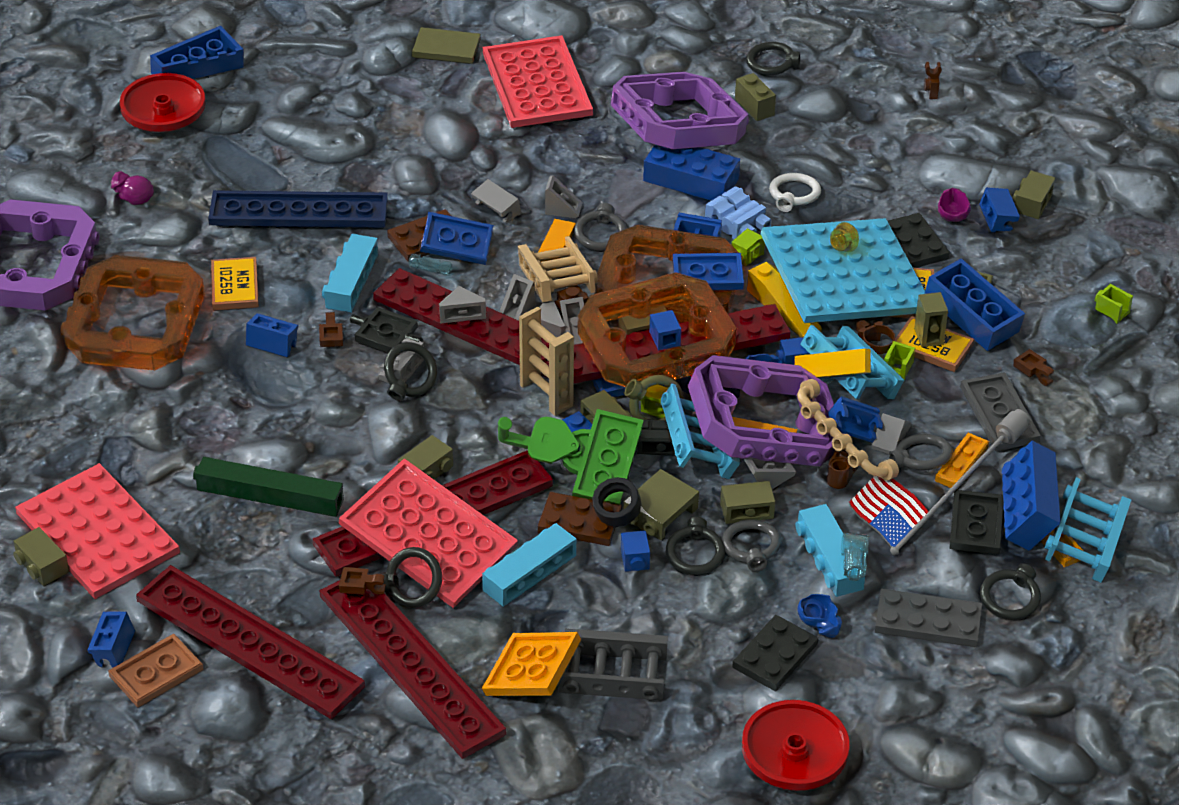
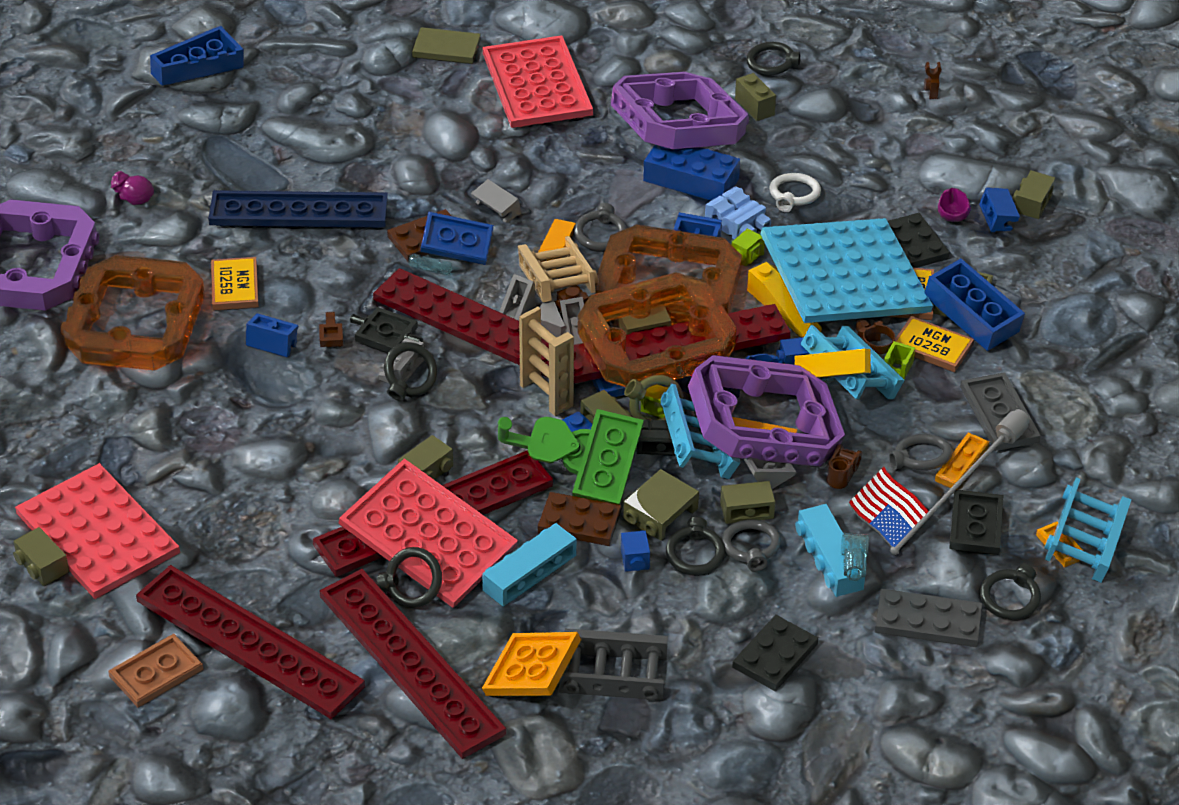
blue hinge [87,612,135,668] -> none
red dish [120,73,206,132] -> none
dark green brick [193,457,344,517] -> none
medium azure brick [322,234,378,313] -> none
reddish brown plate [339,567,386,595] -> none
light grey slope [439,286,486,323] -> none
light grey slope [545,175,583,218] -> none
black tyre [592,477,642,527] -> none
blue brick [649,310,681,350] -> none
blue plate [673,253,744,291] -> none
red dish [742,700,849,790] -> none
tan bar [797,379,899,480] -> none
blue hair [797,594,842,638] -> none
blue hinge [828,396,883,443] -> none
clear yellow cone [830,222,859,252] -> none
light grey slope [872,413,911,454] -> none
olive brick [914,292,948,347] -> none
blue brick [1002,440,1060,551] -> none
reddish brown plate [1013,349,1054,386] -> none
lime window [1095,284,1133,324] -> none

